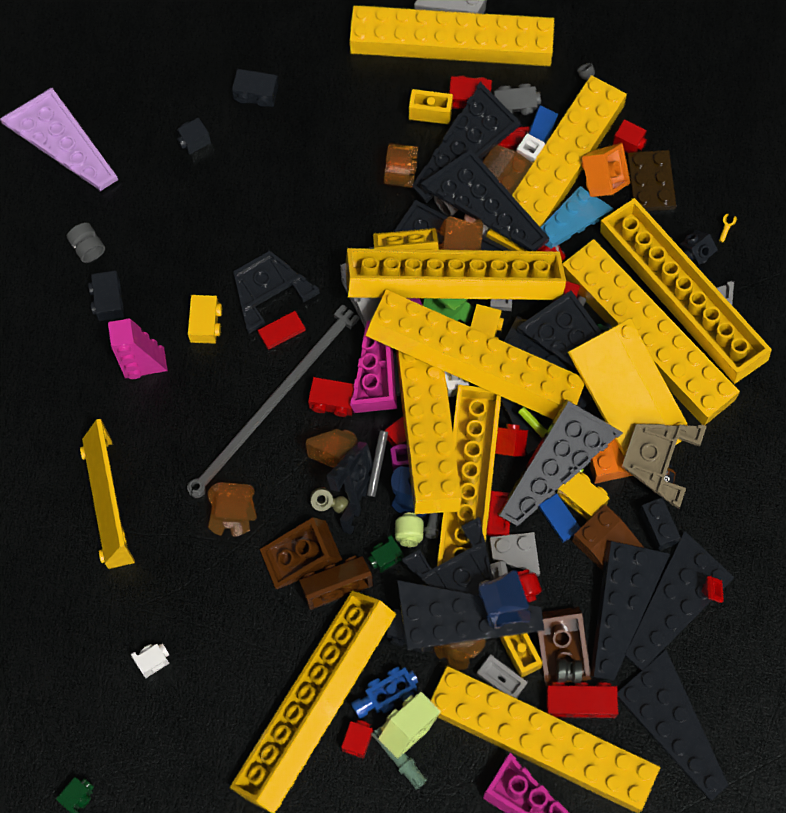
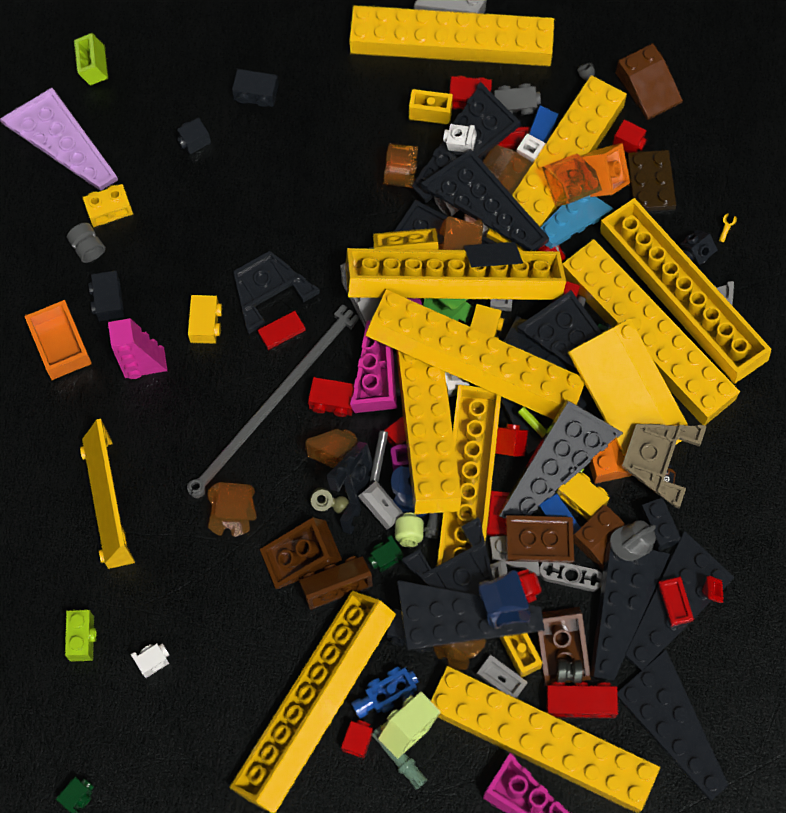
none -> orange piece [25,300,92,380]
none -> lime brick [65,610,96,661]
none -> lime brick [74,33,108,85]
none -> yellow brick [83,184,133,227]
none -> light grey piece [358,481,404,529]
none -> white brick [444,124,477,152]
none -> black sticker [464,242,523,267]
none -> reddish brown plate [505,515,574,563]
none -> light grey beam [539,562,603,592]
none -> clear orange slope [542,154,602,207]
none -> dark grey piece [610,520,656,561]
none -> reddish brown slope [616,44,683,120]
none -> red tile [658,577,694,627]

